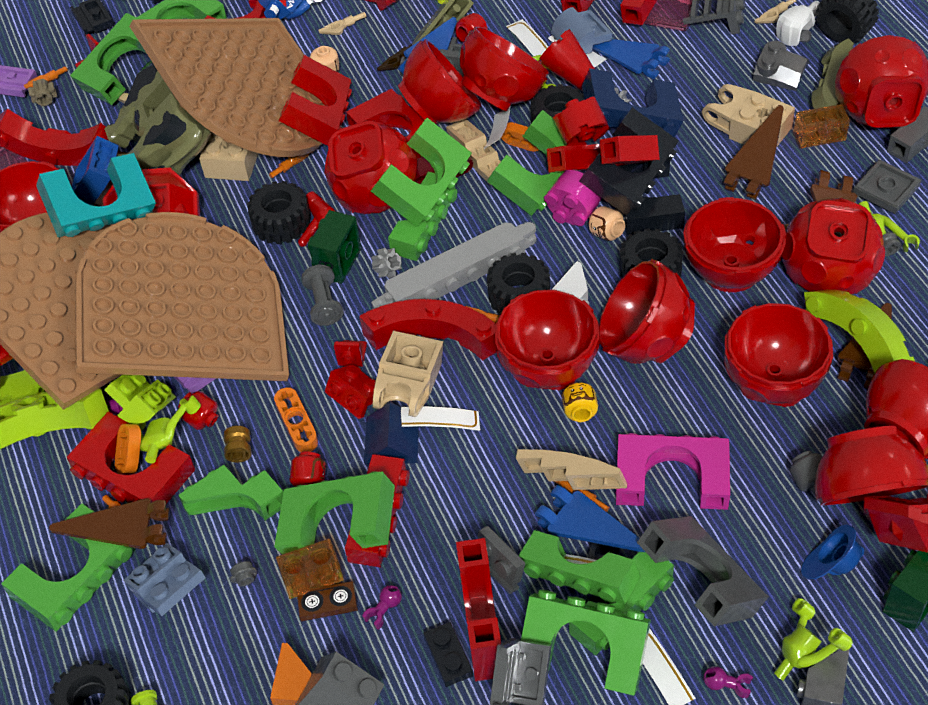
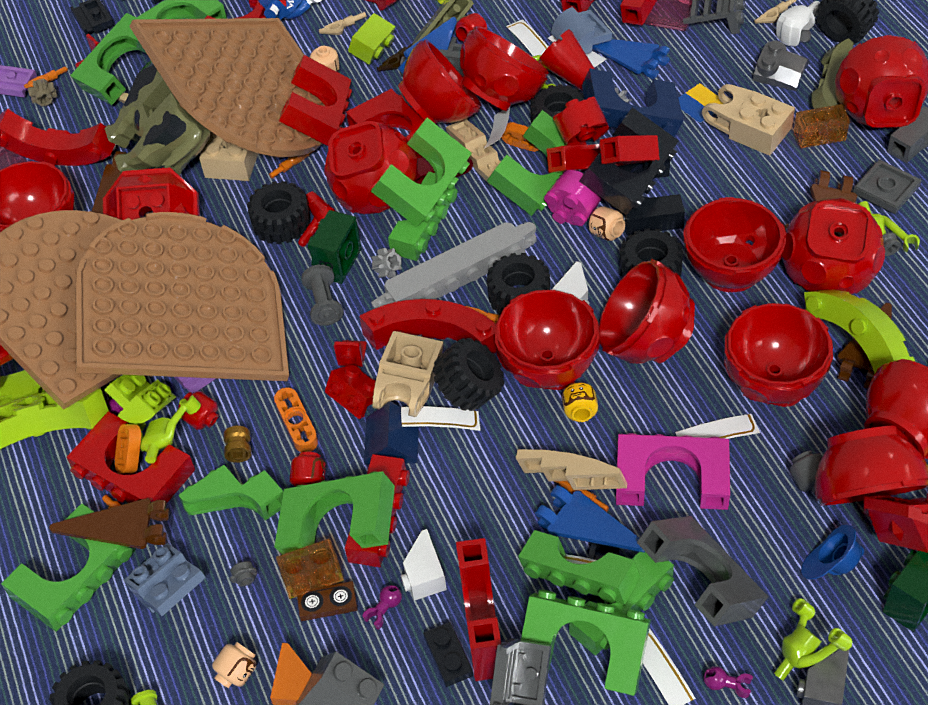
teal arch [36,153,156,237] -> none
blue window [71,136,119,206] -> none
dark grey plate [477,526,525,594] -> none
reddish brown flag [724,105,784,200] -> none
none -> light nougat head [212,642,257,688]
none -> lime brick [348,13,396,65]
none -> white slope [400,529,447,601]
none -> black tyre [433,338,504,411]
none -> white sticker [675,414,760,439]
none -> sticker [678,83,723,123]

